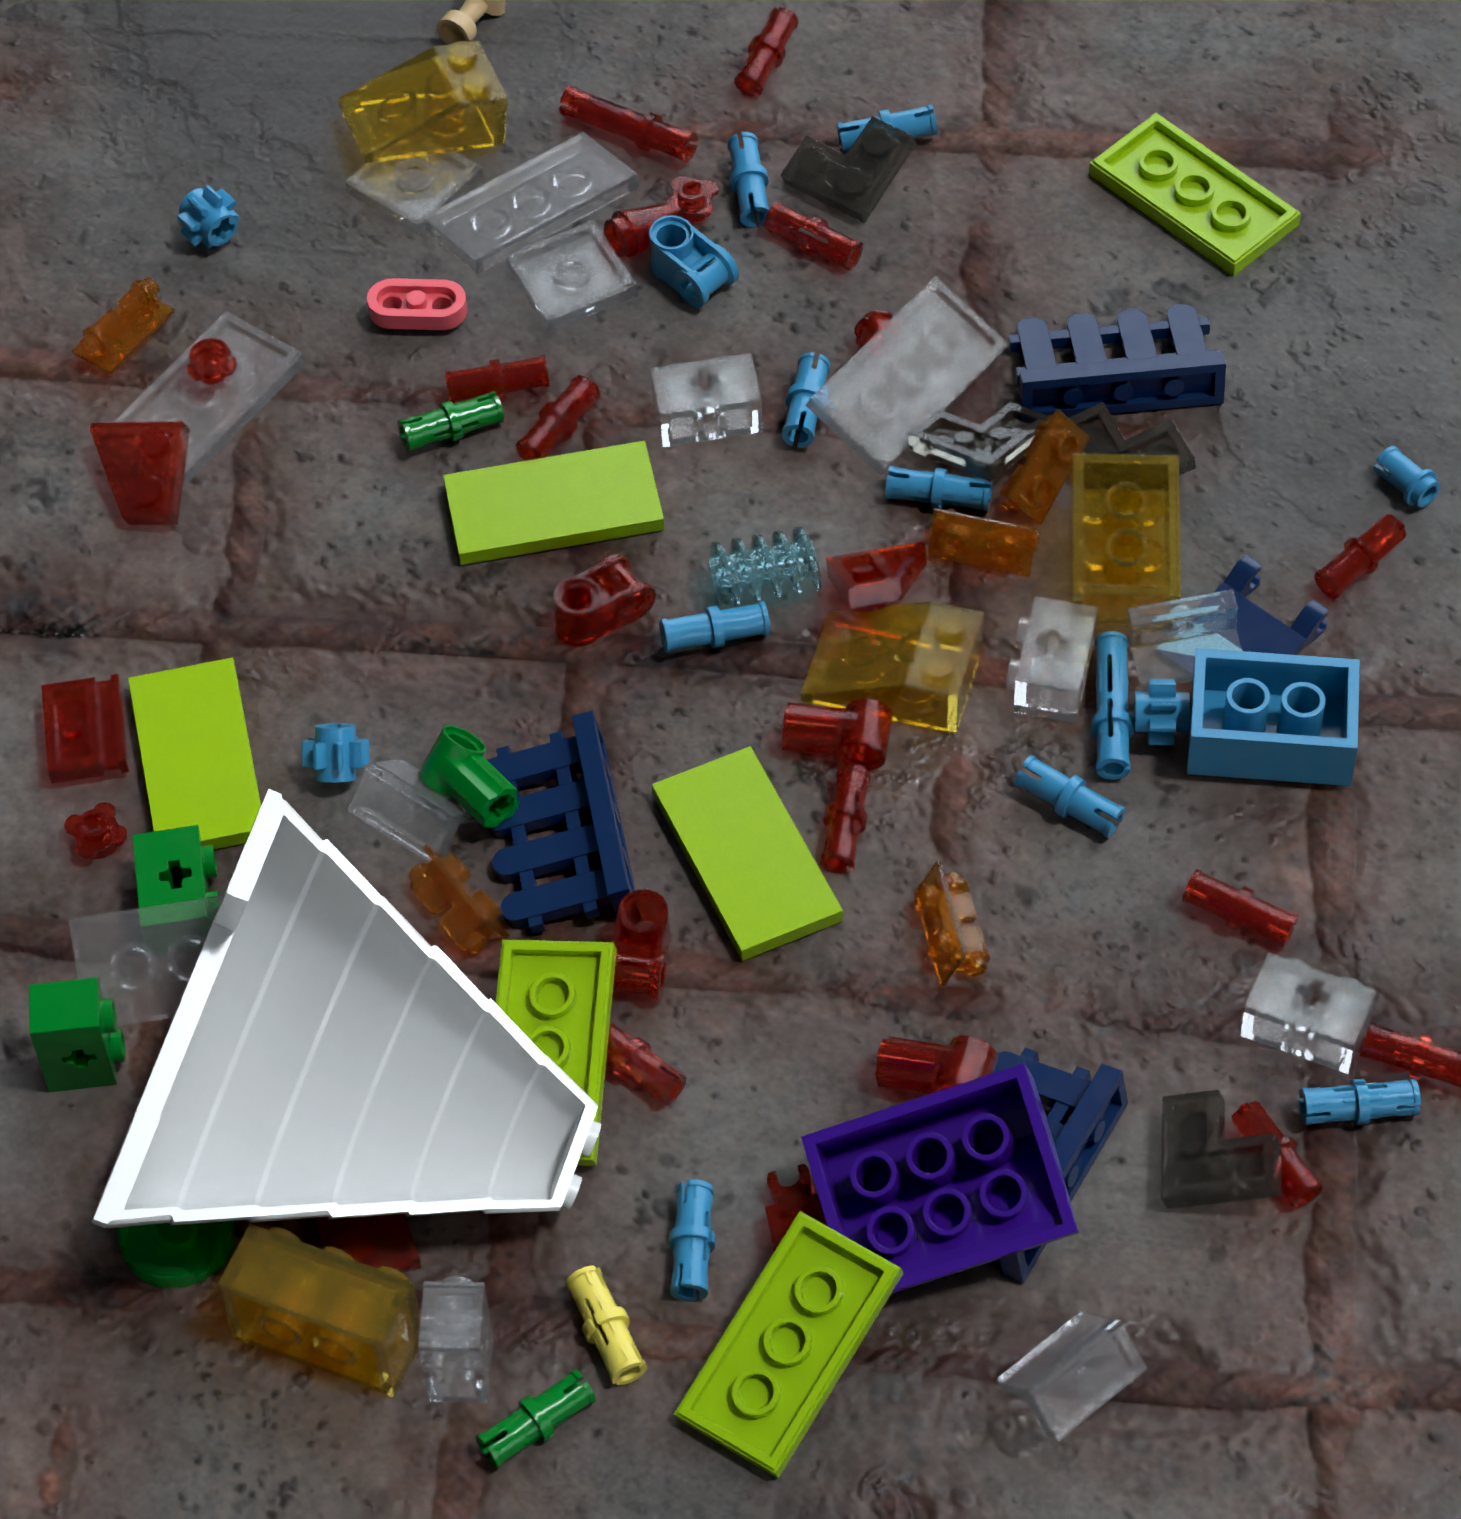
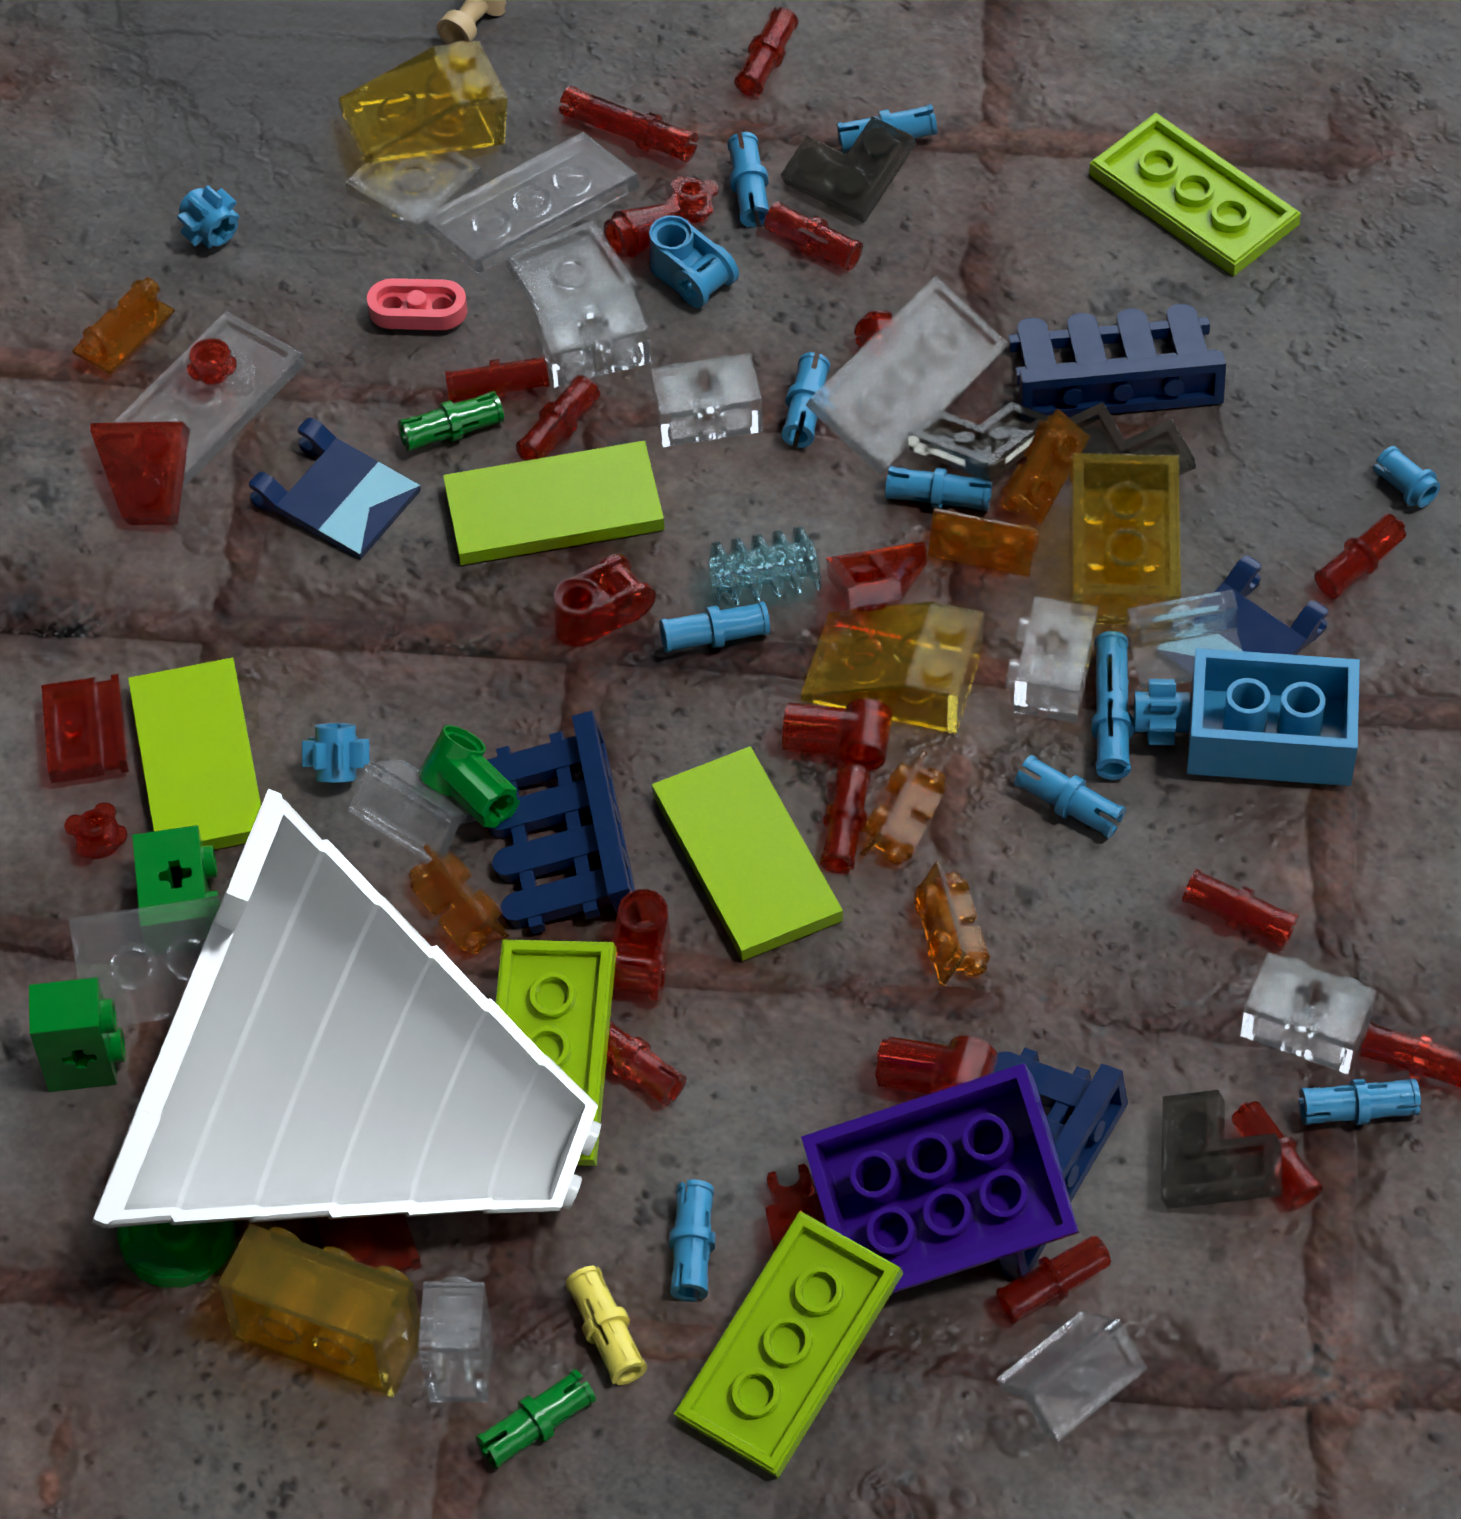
none -> dark blue flag [249,418,421,560]
none -> clear brick [535,287,651,387]
none -> clear orange hinge [860,750,947,865]
none -> clear red axle [996,1235,1111,1323]

